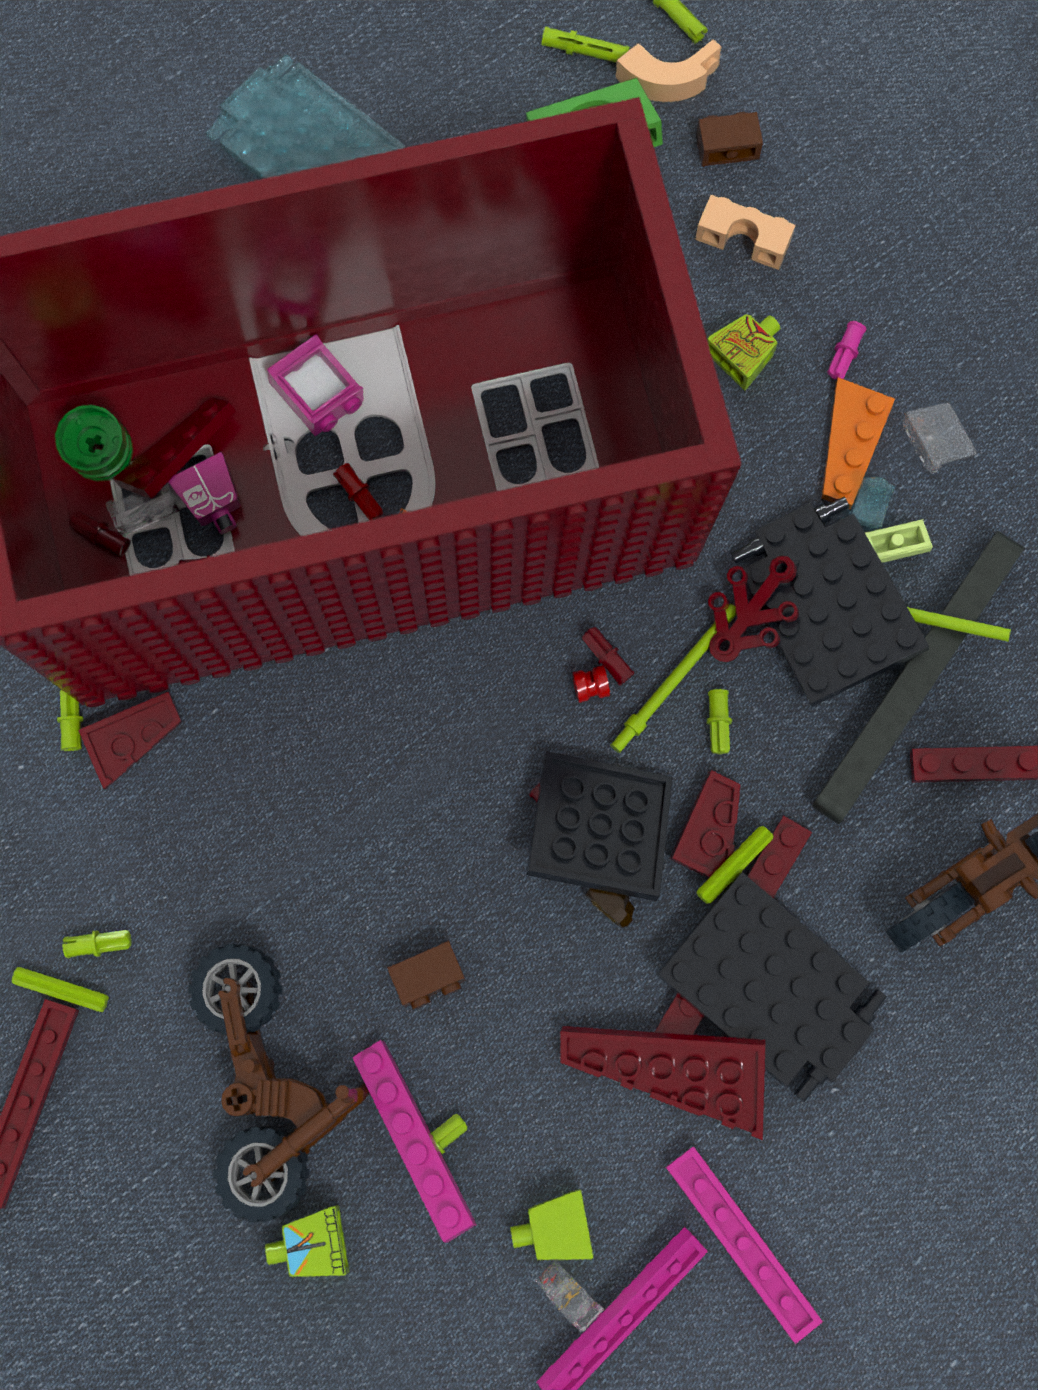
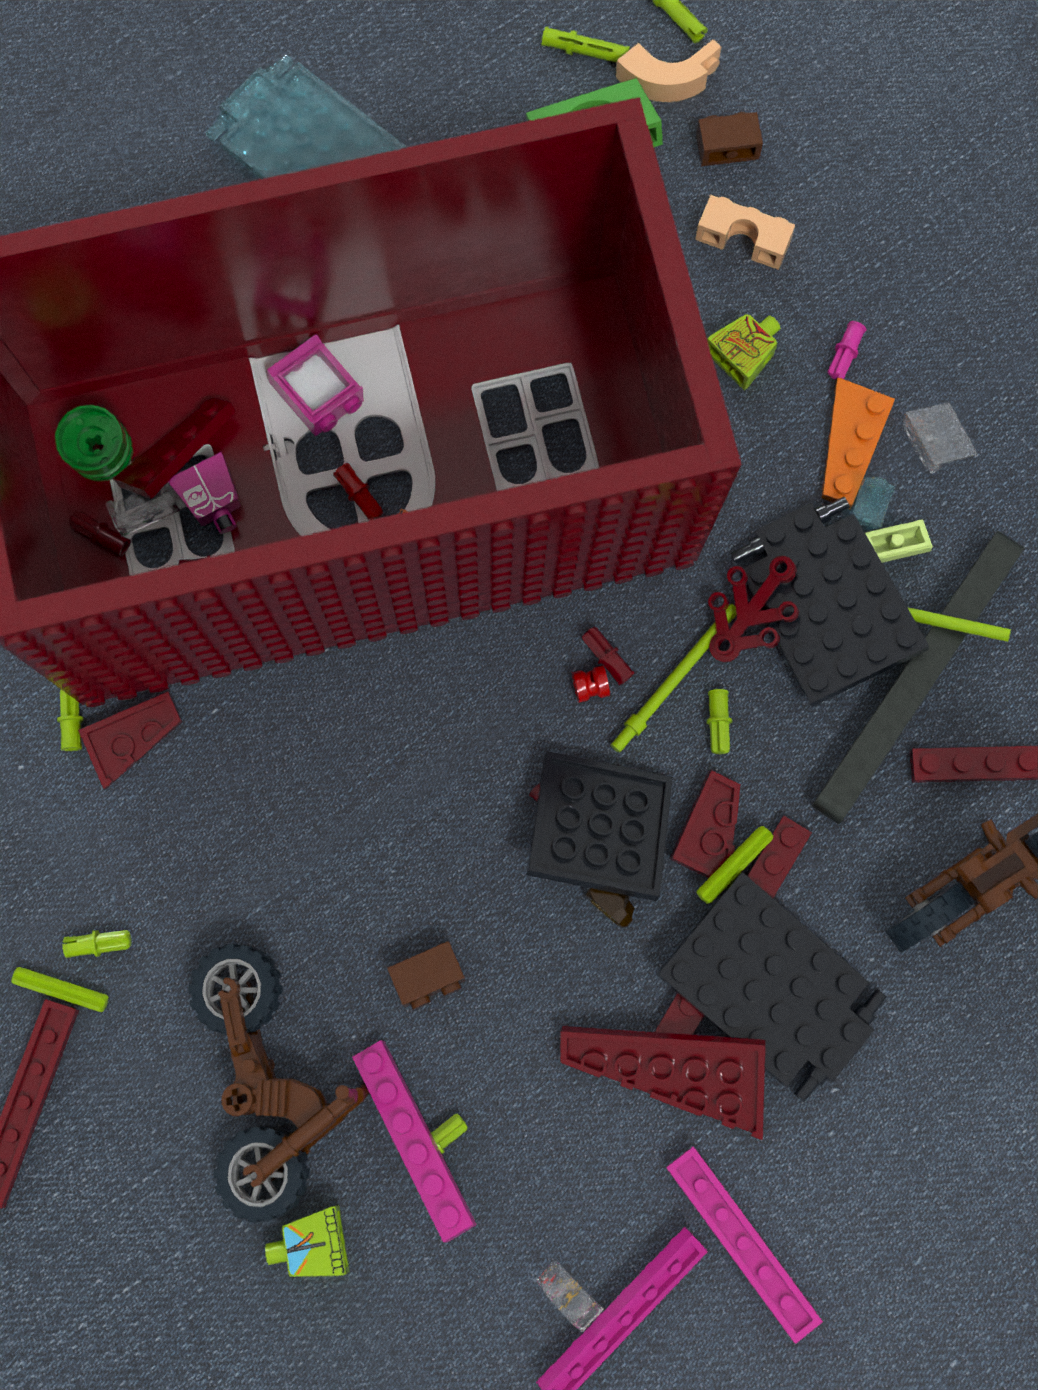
lime torso [510,1189,593,1260] -> none

